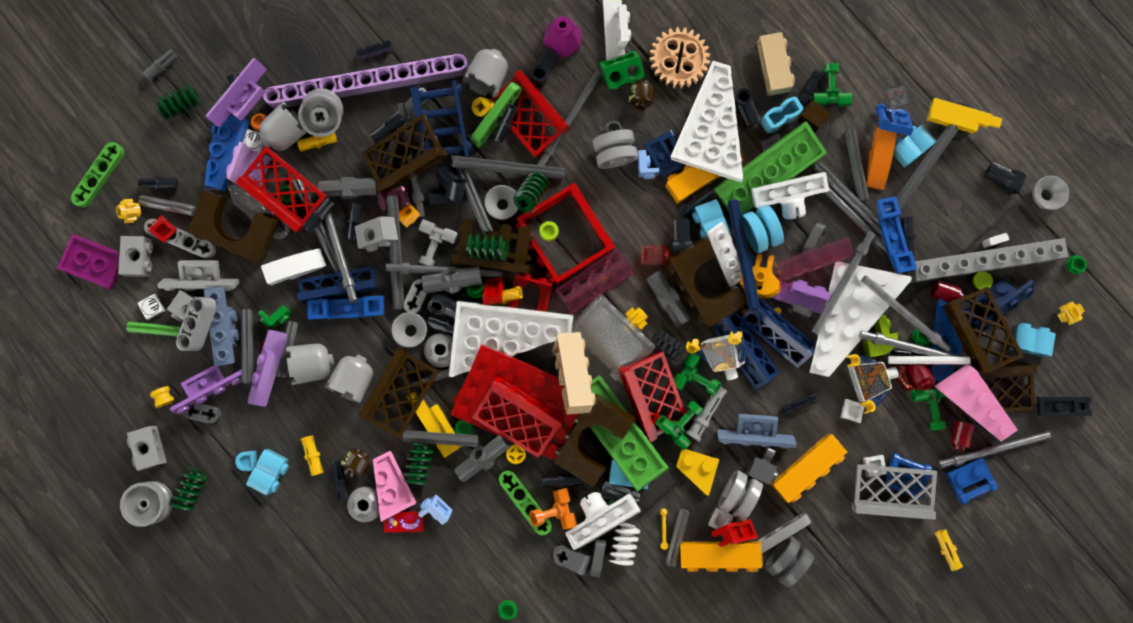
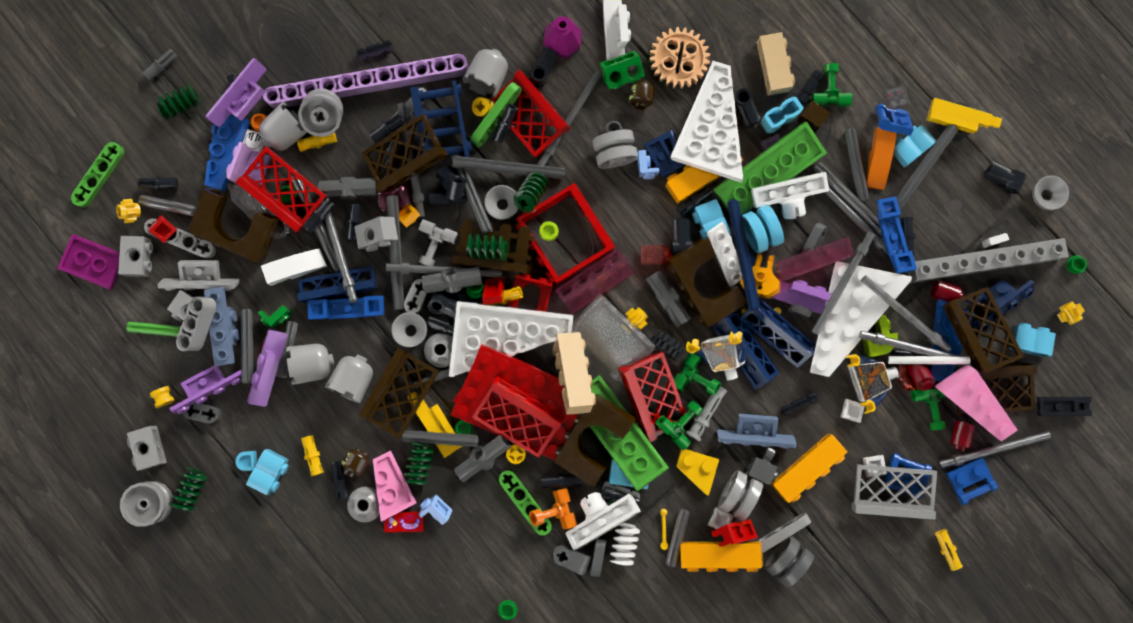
white tile [138,294,165,320] -> none
green plate [912,329,930,346] -> none
lime tile [971,271,993,290] -> none

